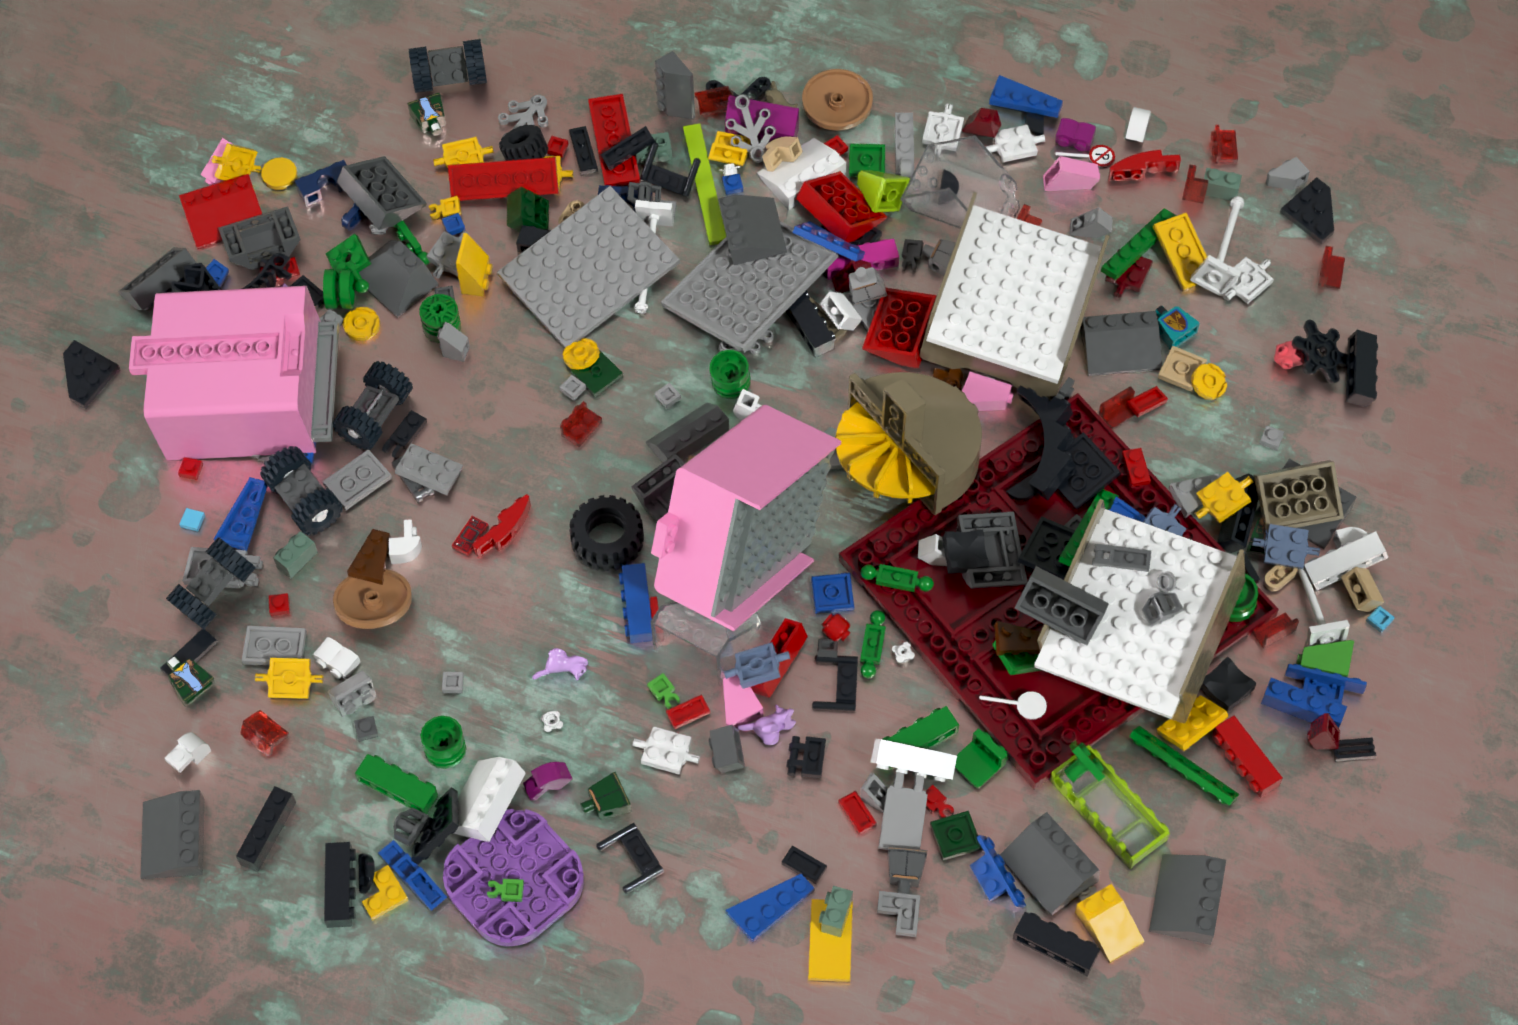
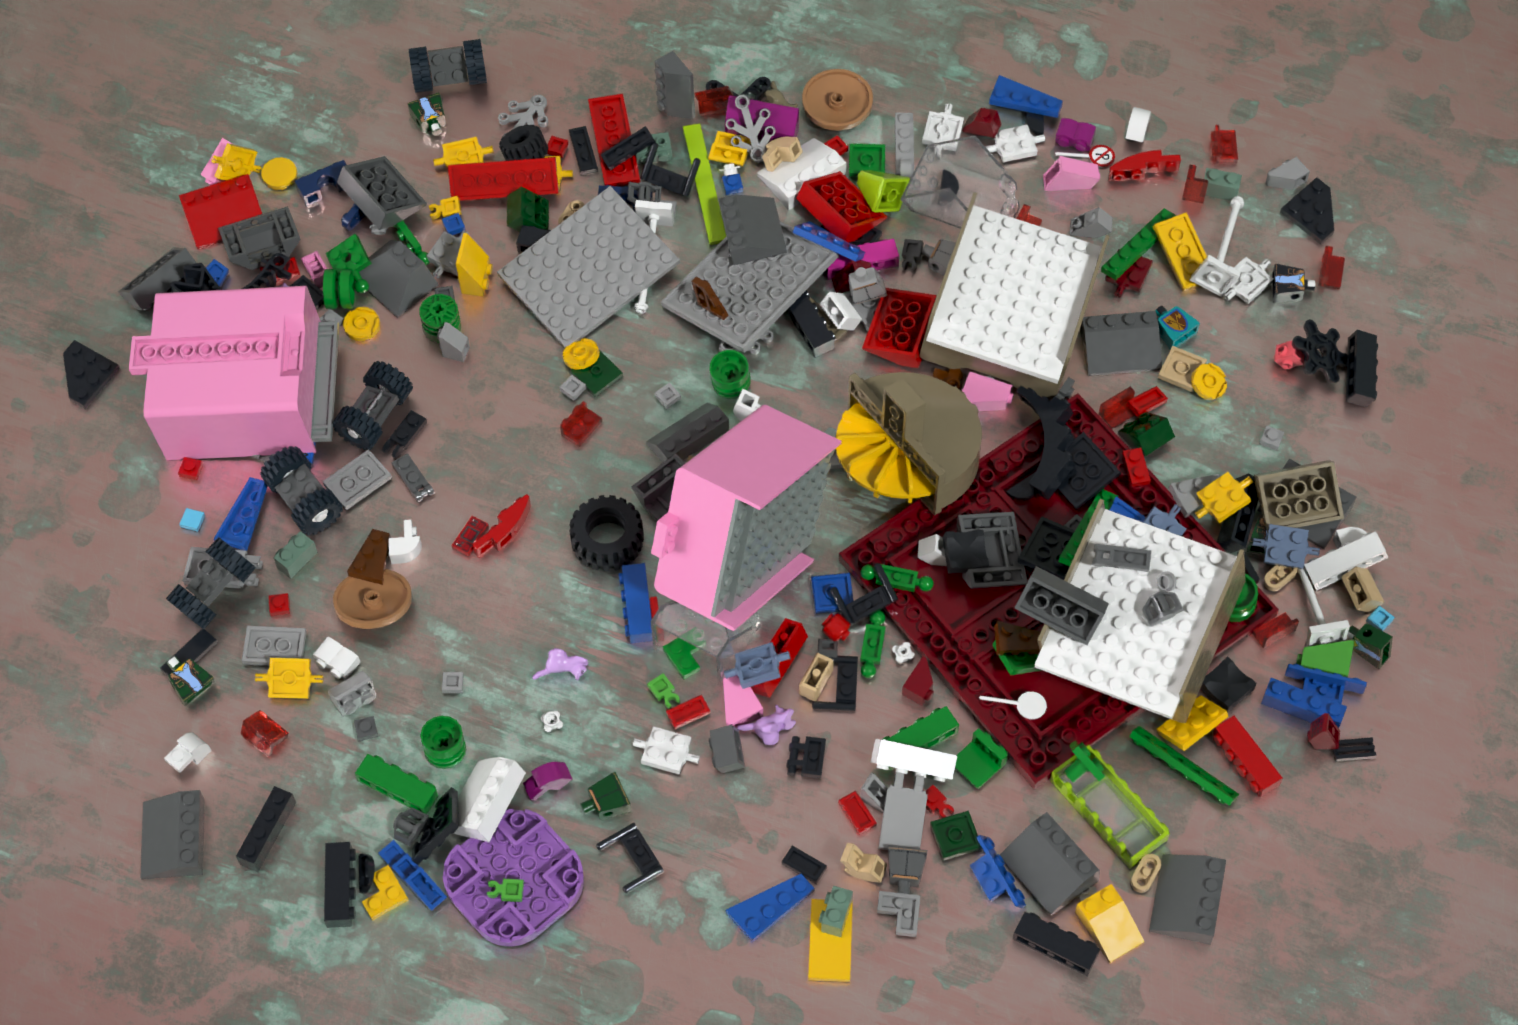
light grey plate [395,443,463,495] -> none
none -> bright pink slope [301,251,327,288]
none -> green plate [663,628,707,680]
none -> reddish brown wing [691,276,729,320]
none -> tan brick [799,653,833,701]
none -> black plate [830,563,899,626]
none -> tan brick [840,843,887,883]
none -> dark red slope [902,656,934,706]
none -> dark green slope [1118,412,1175,456]
none -> tan plate [1131,854,1161,893]
none -> torso [1272,264,1315,303]
none -> dark green torso [1347,624,1393,669]

